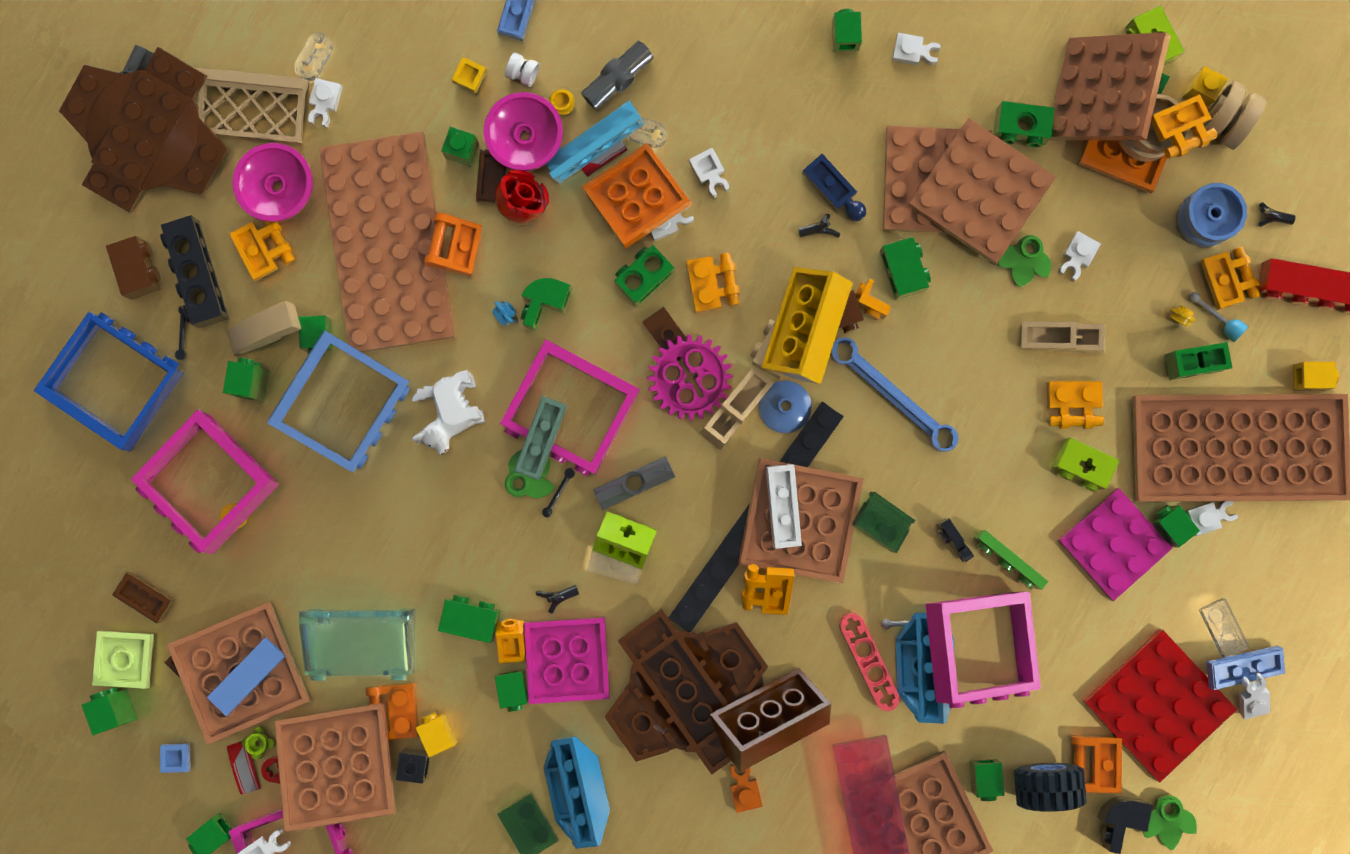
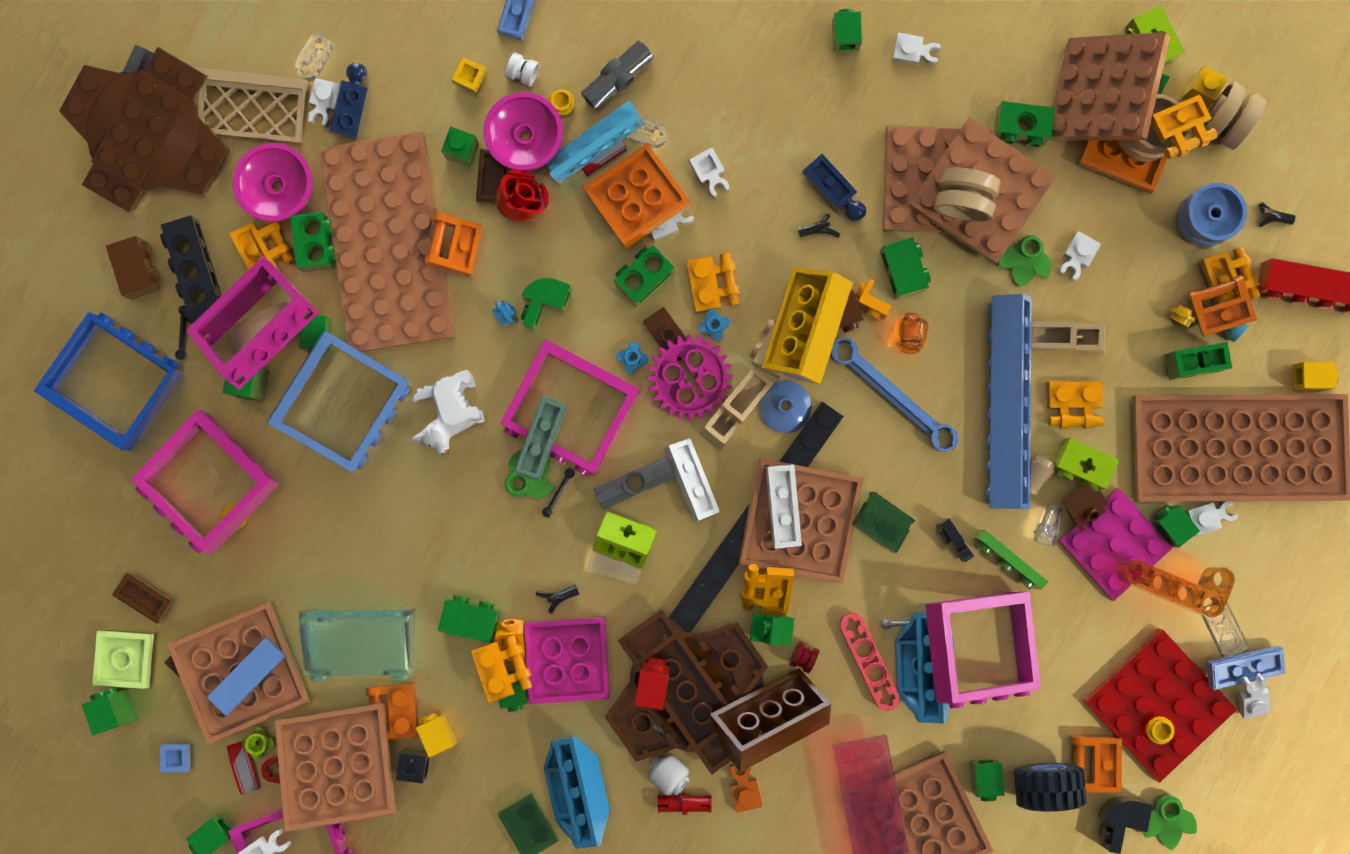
none -> dark pink window [186,256,319,390]
none -> green brick [290,212,336,272]
none -> dark blue plate [329,62,368,140]
none -> light orange plate [471,635,532,703]
none -> dark azure plate [617,342,648,373]
none -> red brick [634,657,670,710]
none -> white head [650,754,690,795]
none -> red pin [658,793,712,815]
none -> white plate [664,438,720,522]
none -> dark azure plate [699,309,730,341]
none -> green brick [749,613,795,646]
none -> dark red wheel [789,641,820,674]
none -> clear orange head [894,313,929,354]
none -> tan wheel [934,167,1001,223]
none -> medium blue brick [987,294,1032,509]
none -> tan cone [1030,454,1056,495]
none -> clear cone [1033,504,1062,546]
none -> reddish brown brick [1061,484,1108,532]
none -> clear orange beam [1116,560,1235,617]
none -> yellow plate [1146,716,1174,744]
none -> orange plate [1188,275,1257,337]

